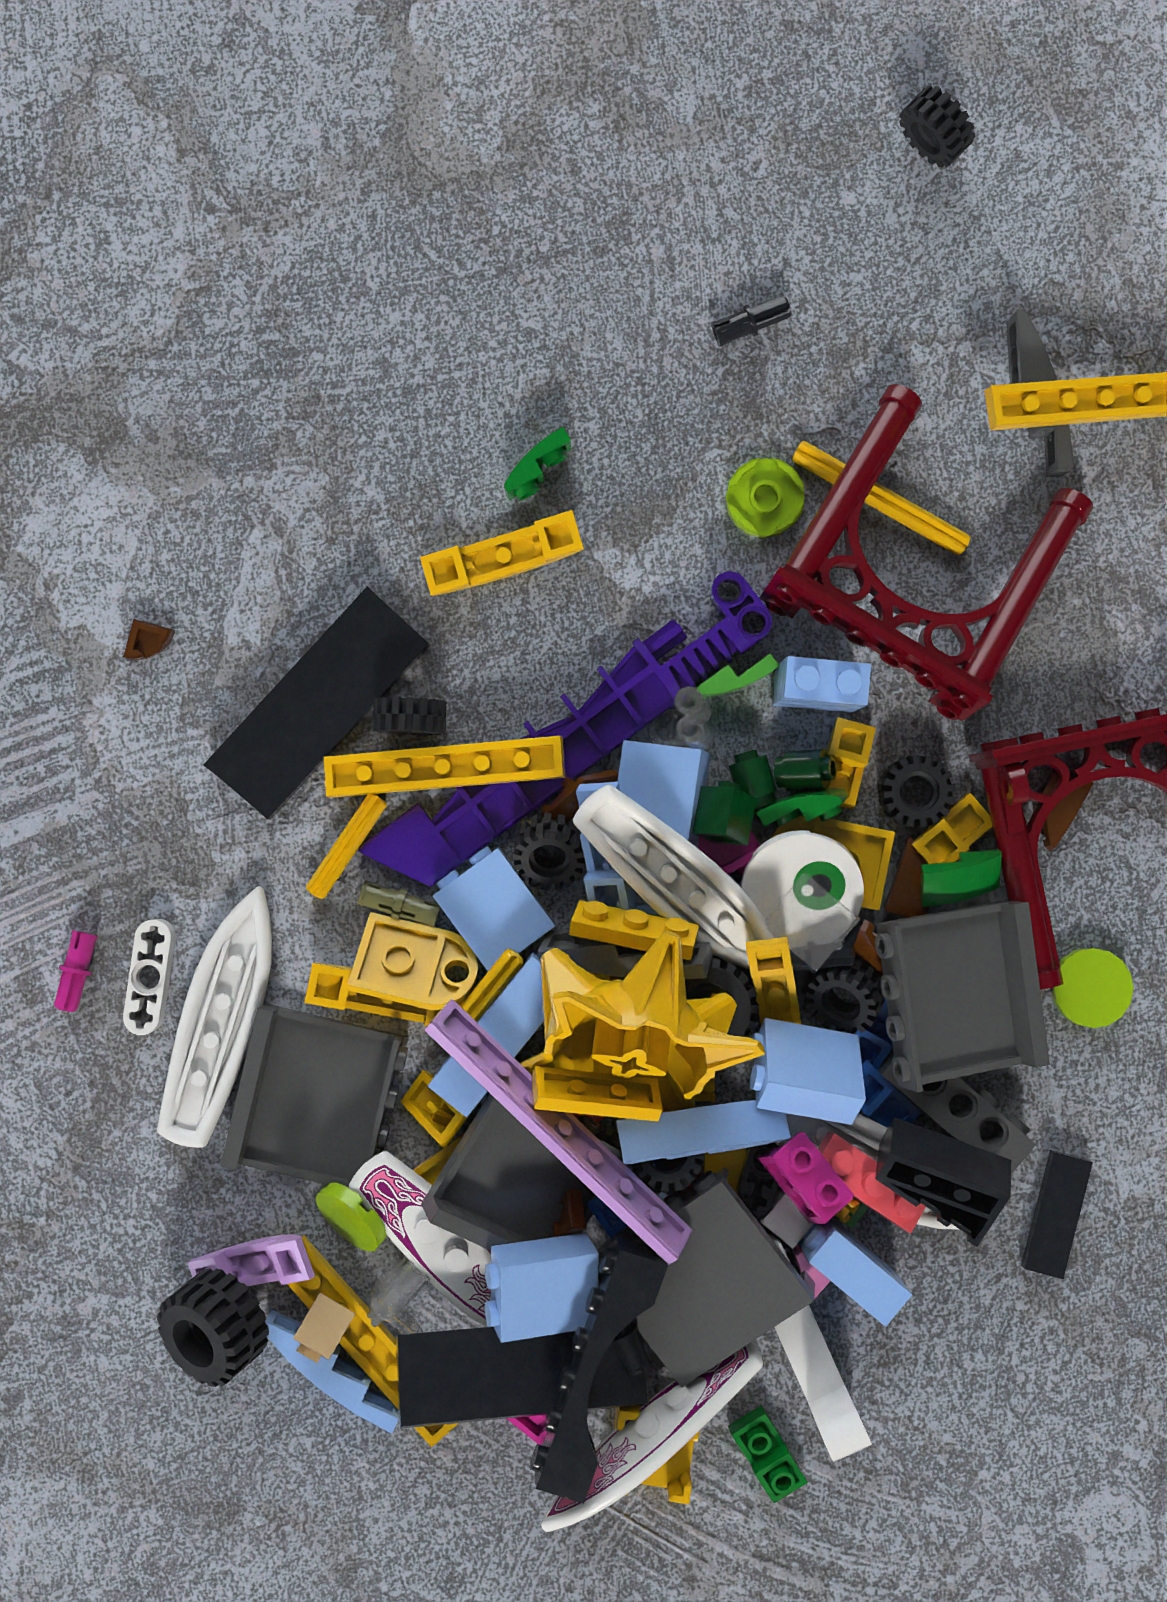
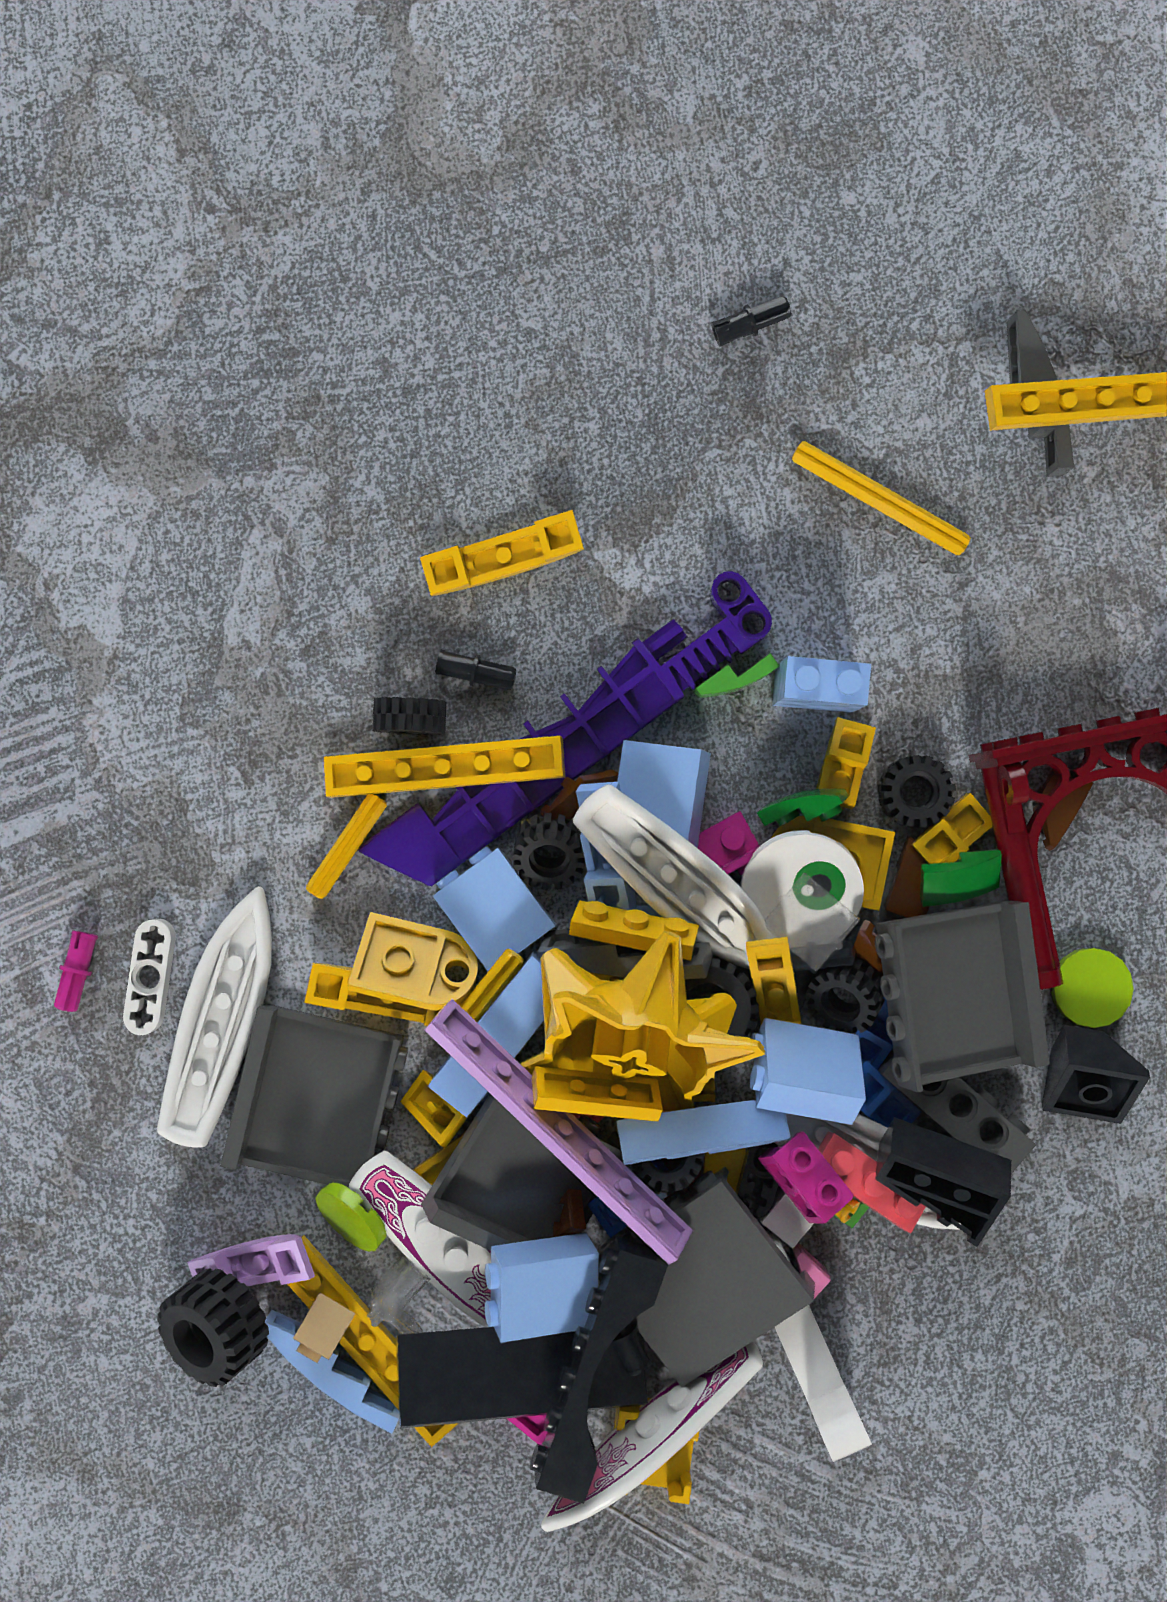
reddish brown tile [123,619,175,660] -> none
black arch [203,586,430,820] -> none
olive pin [358,880,441,927] -> none
green slope [504,427,571,501] -> none
clear piece [647,686,714,751] -> none
dark green brick [692,781,756,845] -> none
lime tile [725,458,805,538] -> none
dark green brick [728,749,777,808] -> none
green slope [728,1405,808,1503] -> none
dark red arch [759,384,1093,722] -> none
dark green brick [774,749,837,791] -> none
light blue brick [798,1218,912,1327] -> none
black tyre [899,86,975,168] -> none
black tile [1021,1150,1093,1279] -> none
none -> black axle [435,649,516,690]
none -> black slope [1042,1025,1150,1124]

